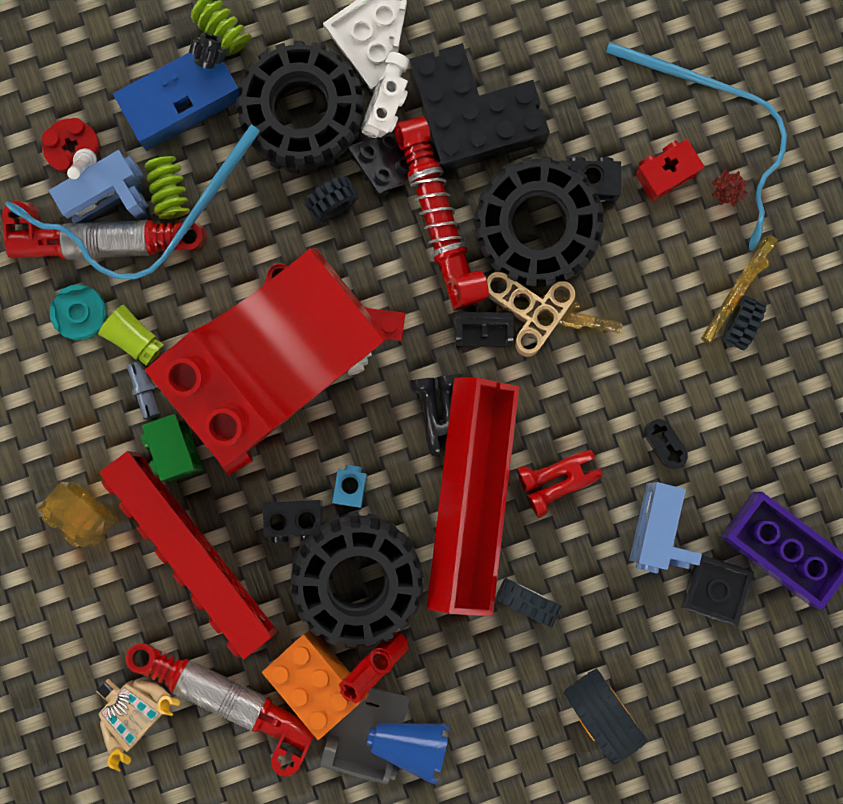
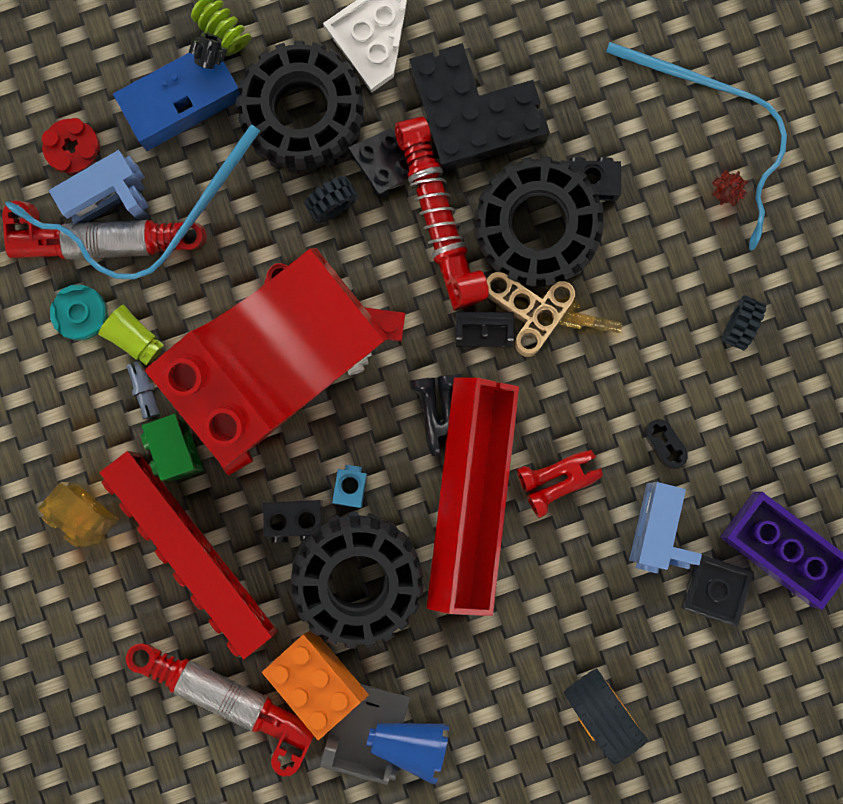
white piece [67,148,97,179] -> none
torso [96,679,180,772] -> none
lime piece [144,156,190,219] -> none
red piece [338,631,409,704] -> none
white brick [361,52,409,138] -> none
black wheel [495,578,563,628] -> none
red brick [635,139,705,202] -> none
clear yellow piece [701,235,778,344] -> none

